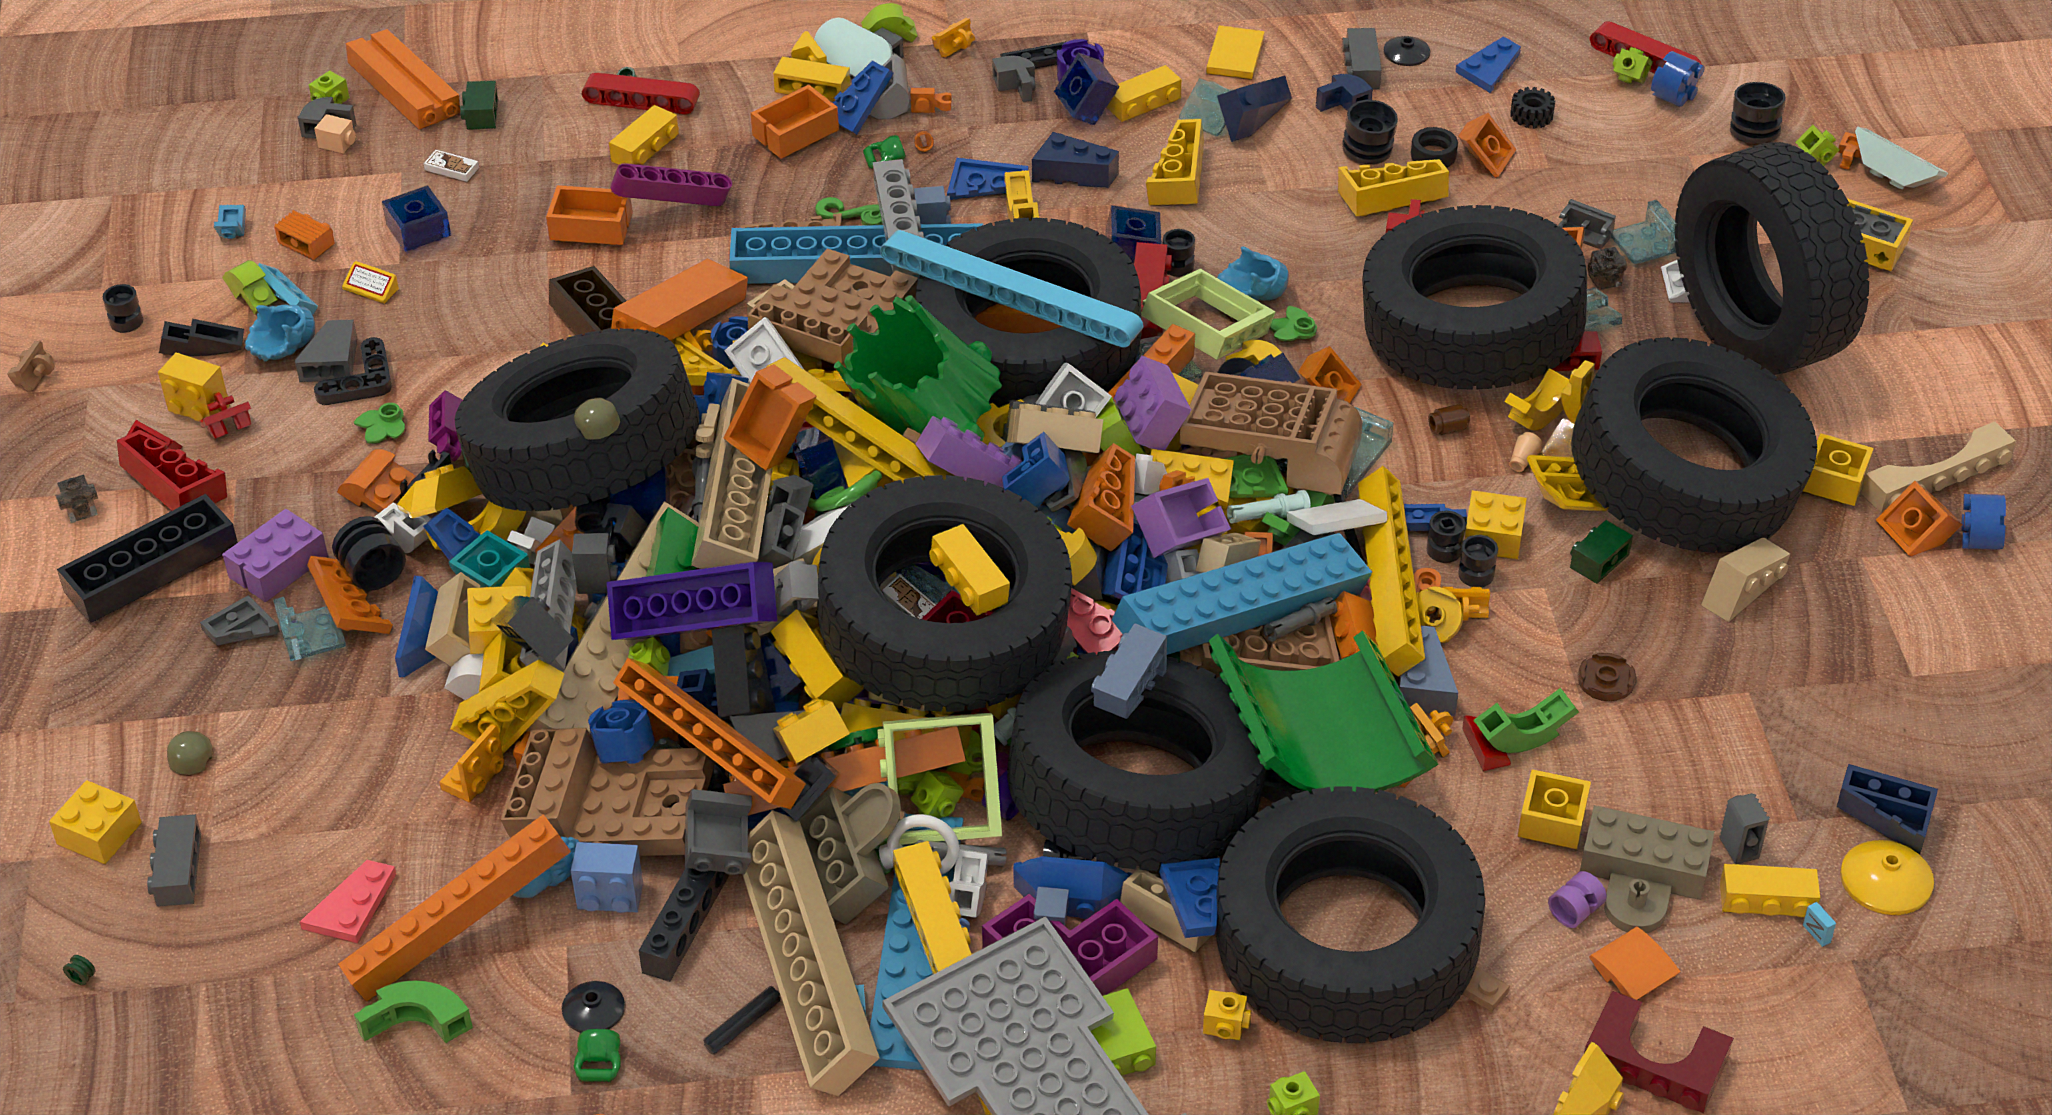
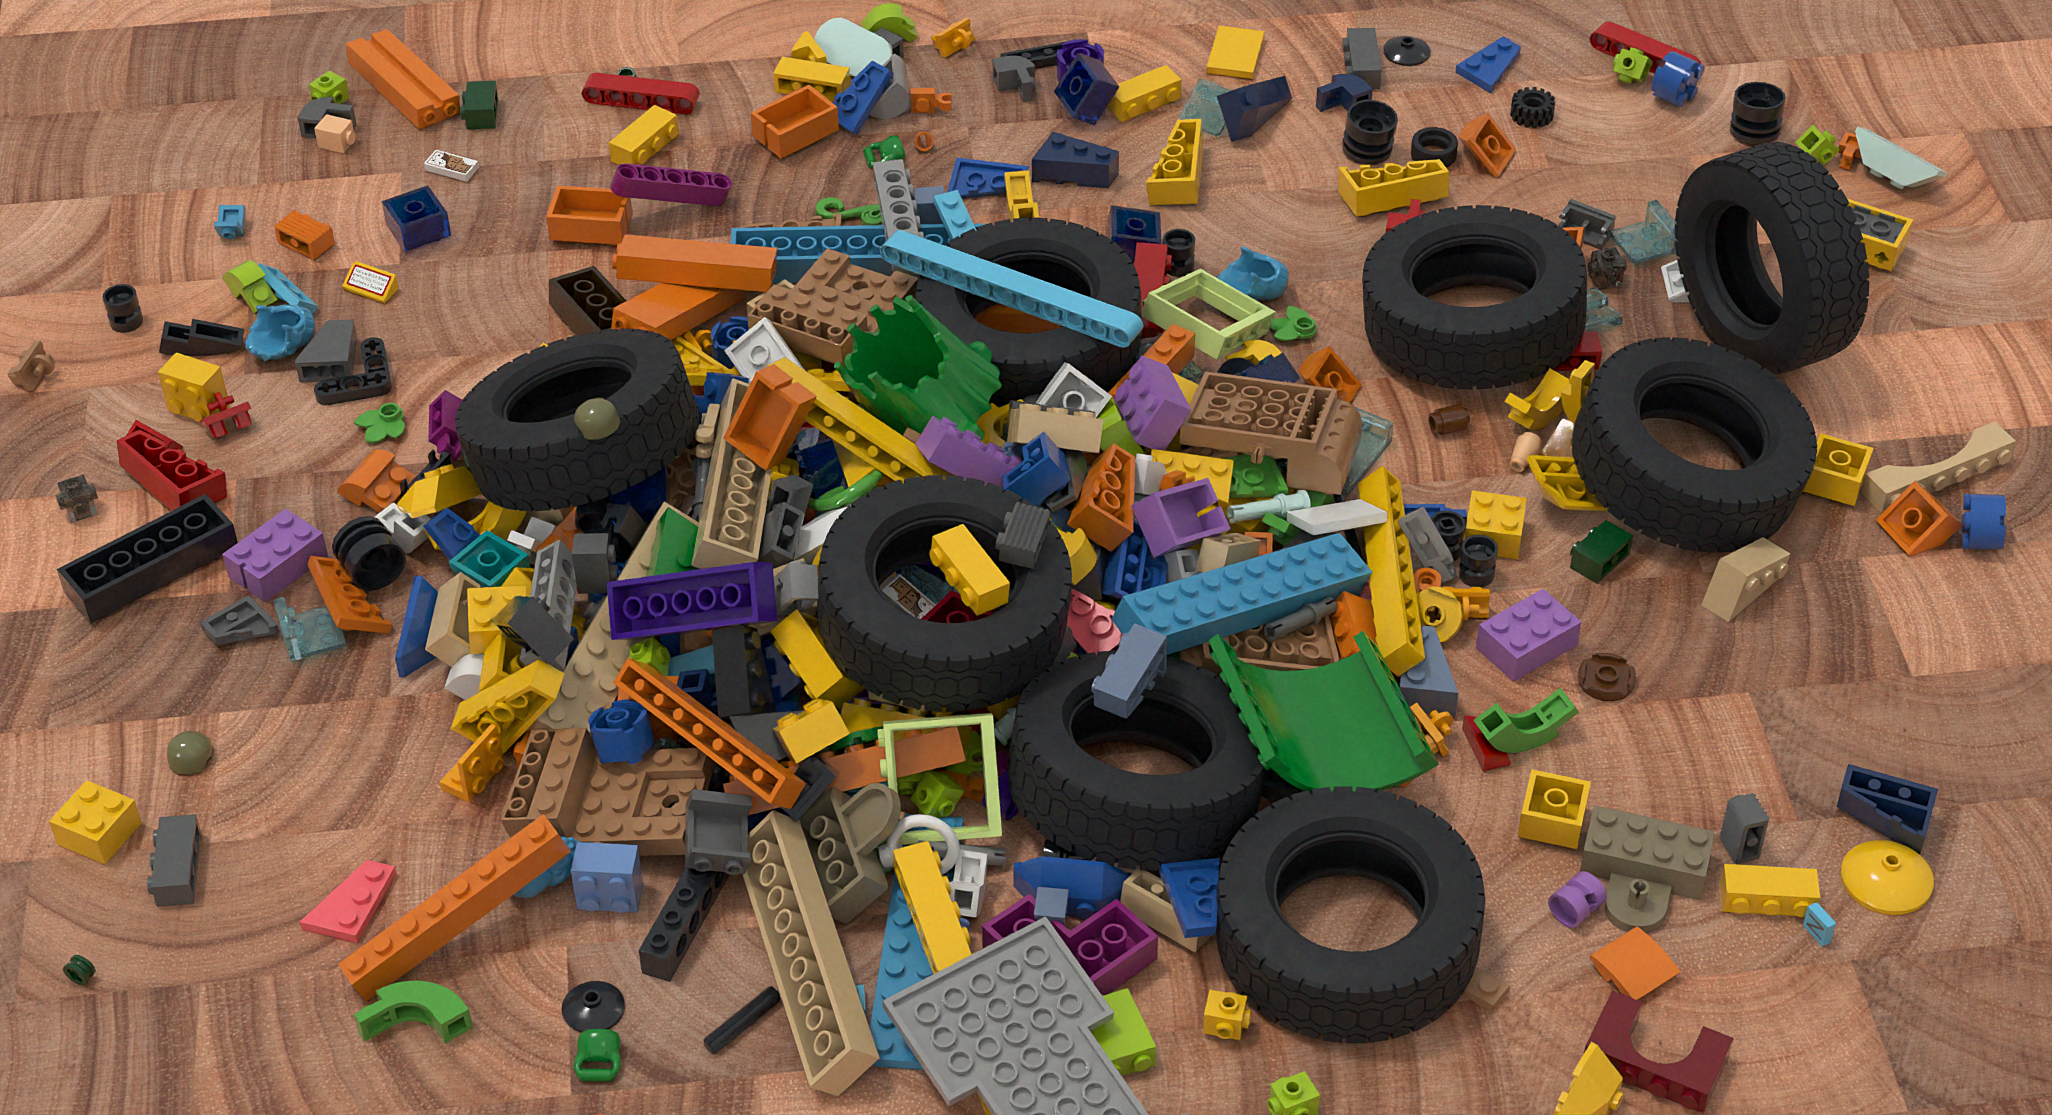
none -> orange brick [612,235,777,292]
none -> medium azure plate [933,190,977,240]
none -> dark grey brick [995,502,1050,569]
none -> light grey hinge [1398,506,1457,583]
none -> medium lavender brick [1476,589,1582,682]

